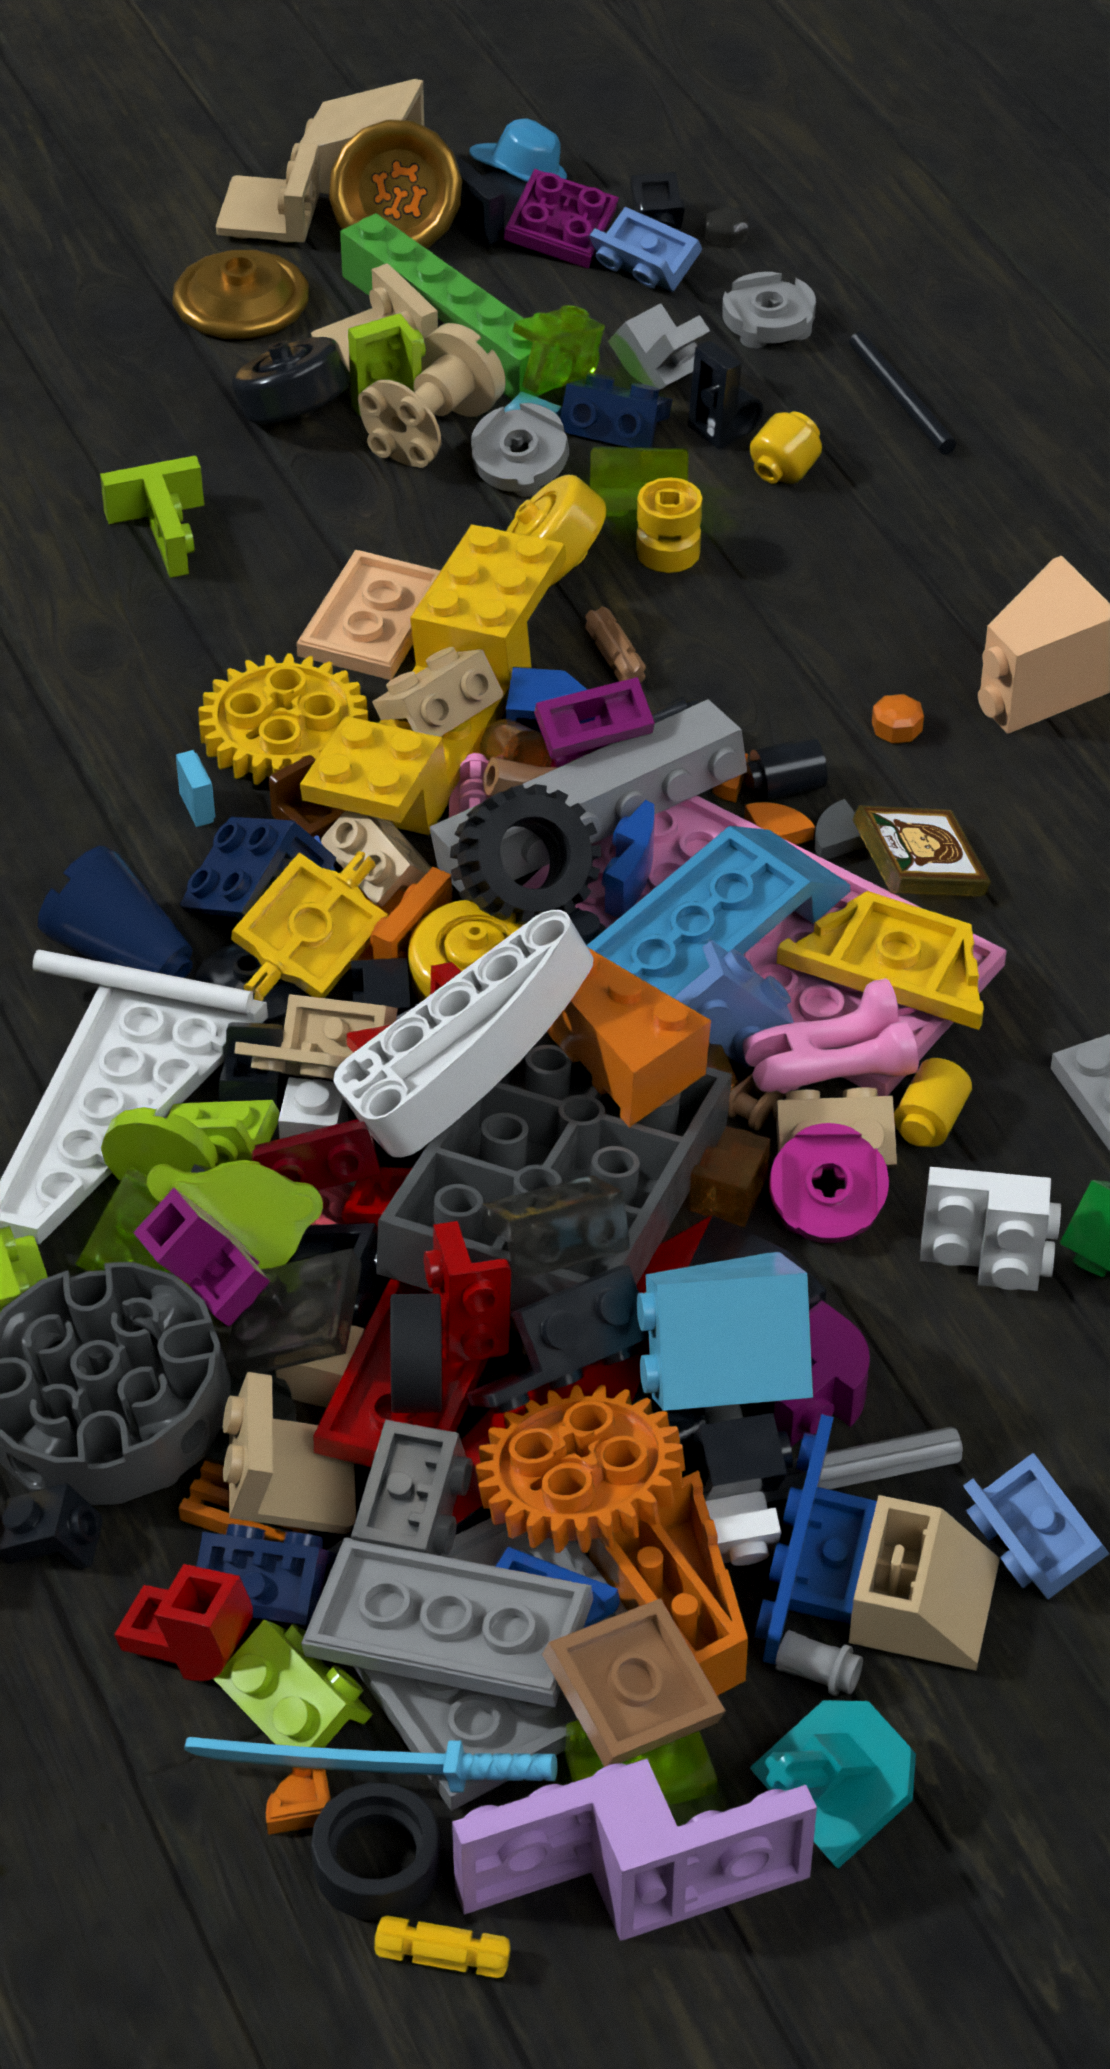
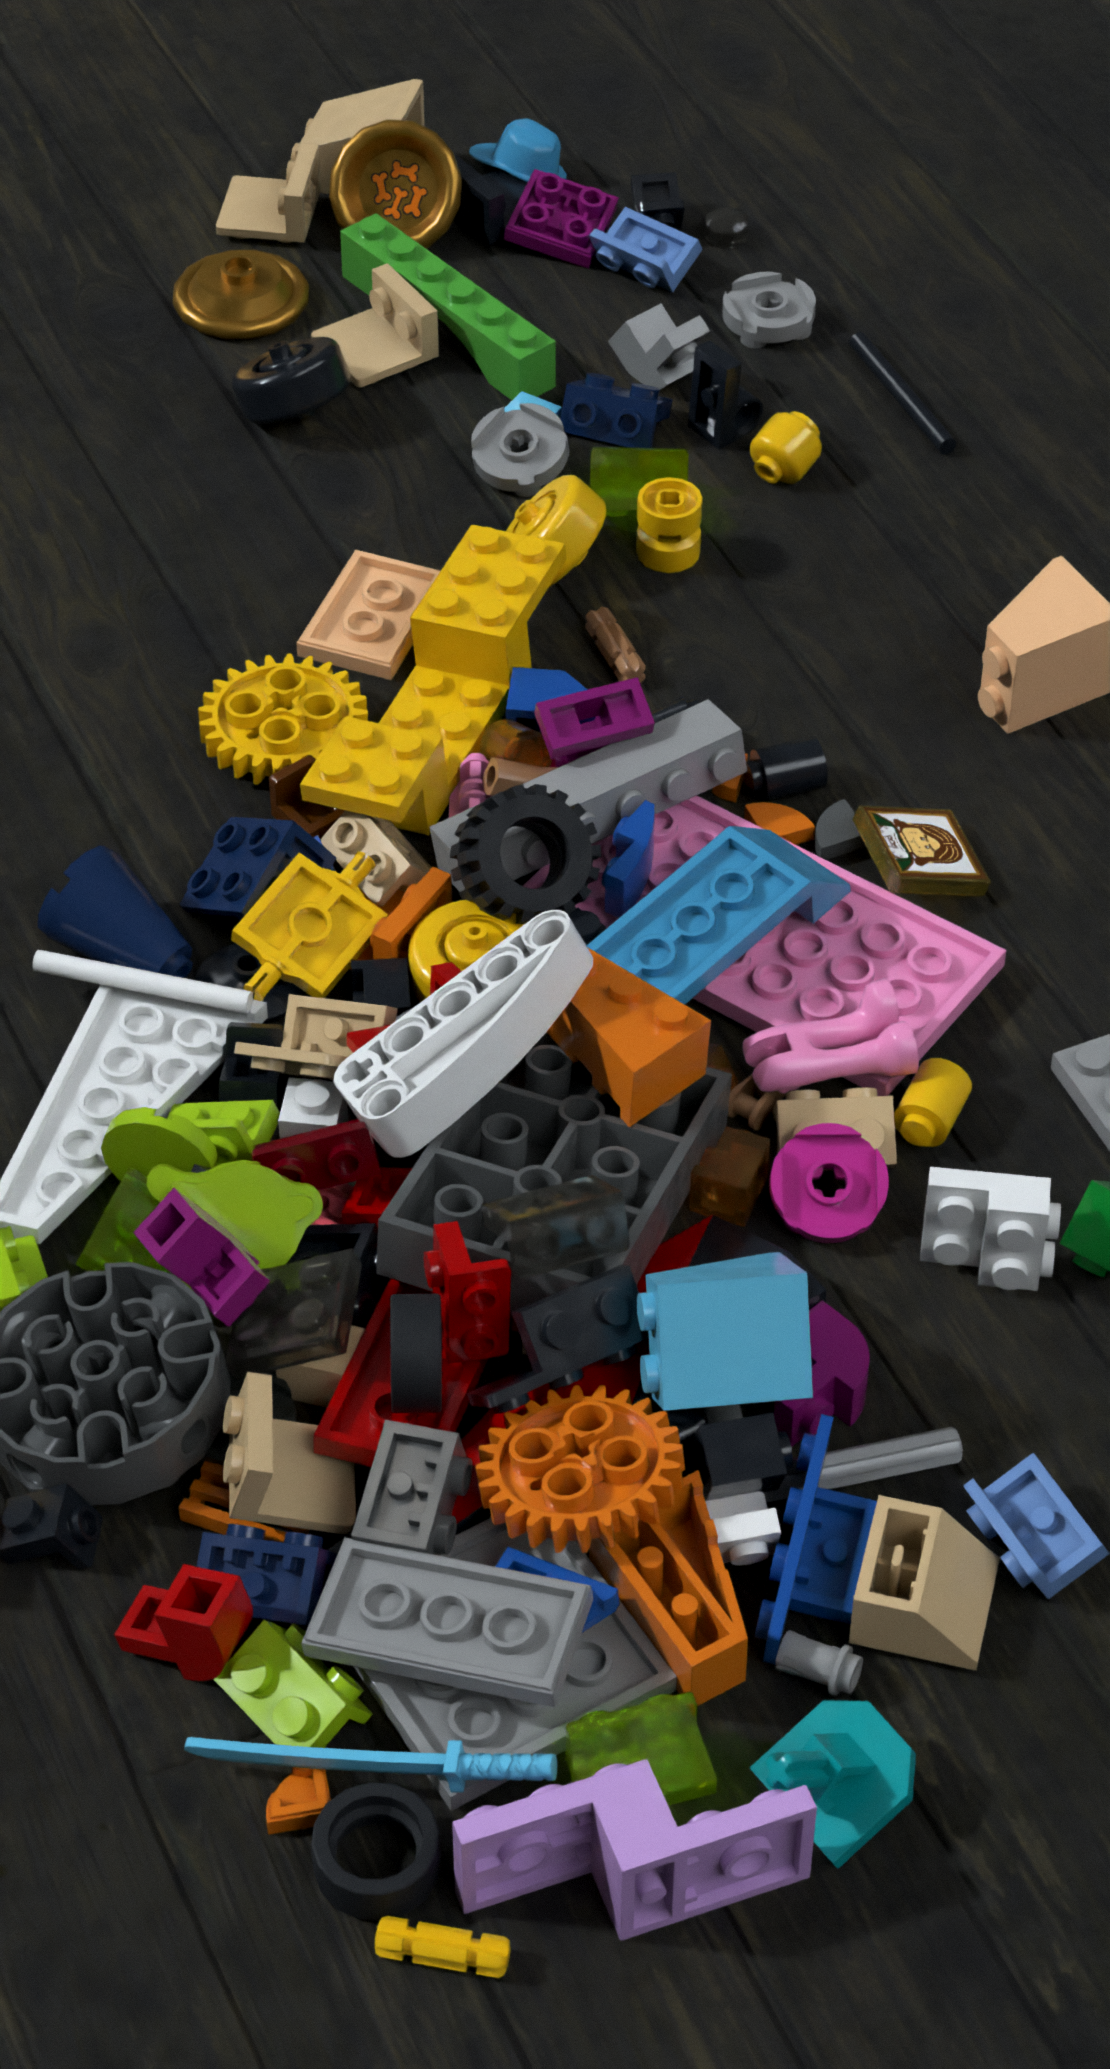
lime bracket [100,455,204,578] -> none
medium azure tile [176,750,215,827] -> none
lime bracket [348,313,426,416] -> none
tan piece [358,323,506,468] -> none
tan bracket [372,647,503,737] -> none
clear neon green bracket [512,305,605,394] -> none
medium nougat tile [542,1598,725,1767] -> none
medium blue bracket [674,940,794,1069] -> none
yellow wing [776,891,984,1030] -> none
orange tile [872,694,924,744] -> none

